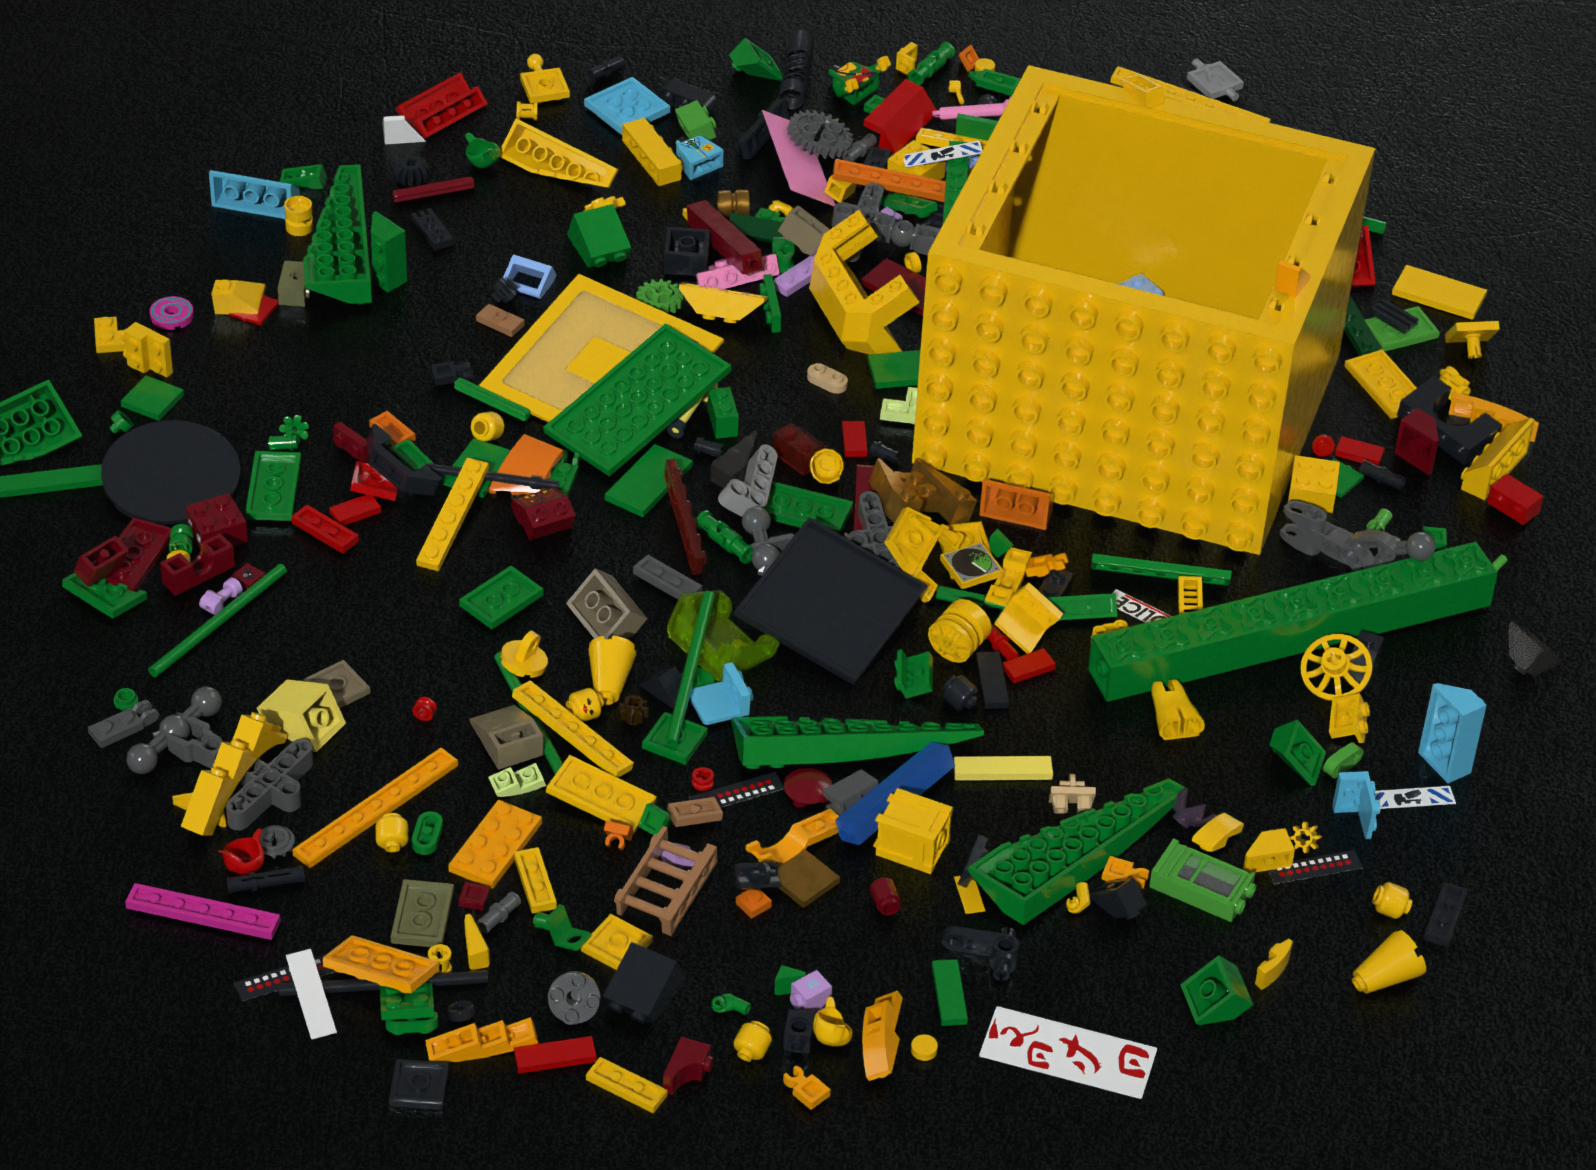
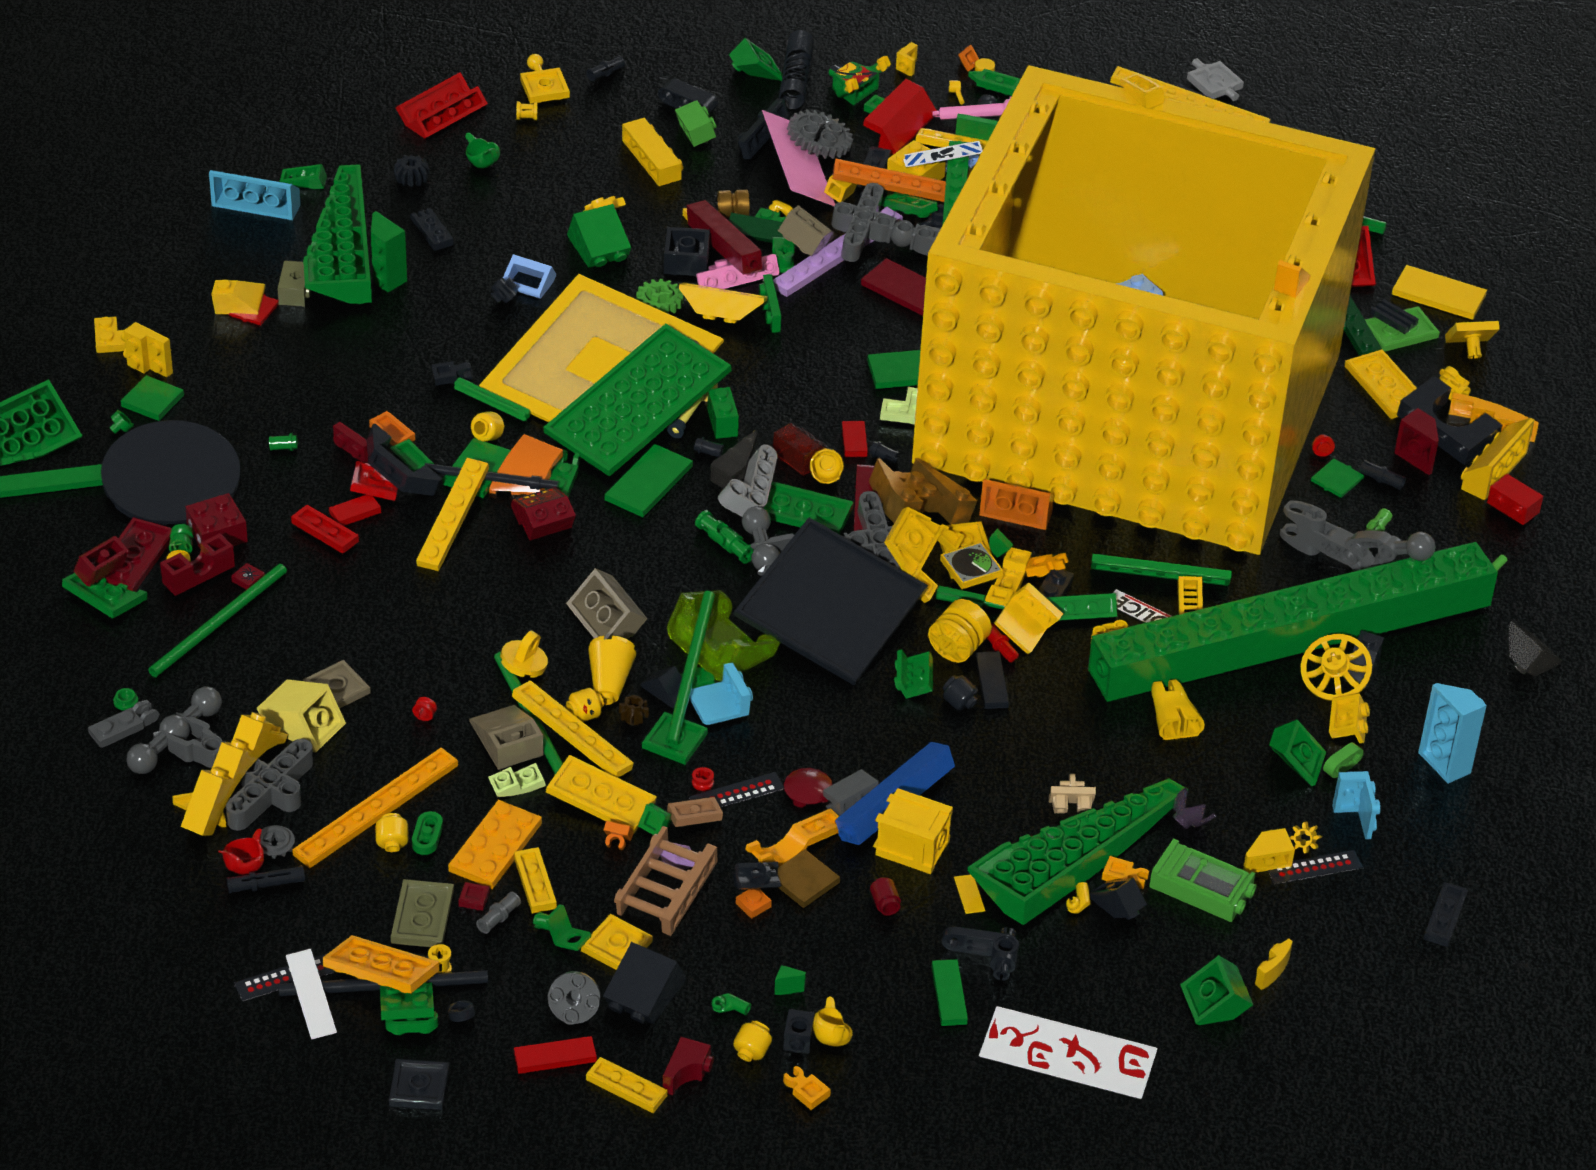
dark pink plate [125,883,281,940] -> none
dark pink tile [150,296,194,330] -> none
lavender leg [199,577,243,615] -> none
green plate [245,451,301,521] -> none
green plant [279,415,309,444] -> none
yellow wheel [284,196,313,236] -> none
white slope [382,116,426,144] -> none
dark red axle [393,176,474,203] -> none
light orange slope [425,1017,538,1062] -> none
green plate [459,566,543,630] -> none
yellow slope [464,914,490,971] -> none
medium nougat plate [476,304,524,337] -> none
yellow wedge [500,119,618,188] -> none
medium azure plate [584,77,670,135] -> none
dark grey plate [633,555,702,605] -> none
clear red plate [664,459,706,575] -> none
medium azure torso [676,136,724,180] -> none
green wedge [731,716,984,769] -> none
lavender brick [790,970,832,1012] -> none
tan plate [807,363,848,394] -> none
yellow wedge [809,210,920,354] -> none
dark grey pin [842,133,877,162] -> none
light orange slope [862,991,903,1081] -> none
yellow tile [904,252,921,273] -> none
green piece [908,42,955,85] -> none
yellow tile [911,1035,938,1061] -> none
light yellow tile [953,756,1053,780] -> none
black plate [957,835,988,888] -> none
red tile [1002,648,1056,683] -> none
yellow slope [1192,813,1244,852] -> none
yellow brick [1288,455,1340,513] -> none
red tile [1335,436,1385,466] -> none
yellow cone [1352,930,1426,993] -> none
yellow head [1372,882,1412,919] -> none
white sticker [1375,786,1456,809] -> none
green plate [1422,526,1447,550] -> none

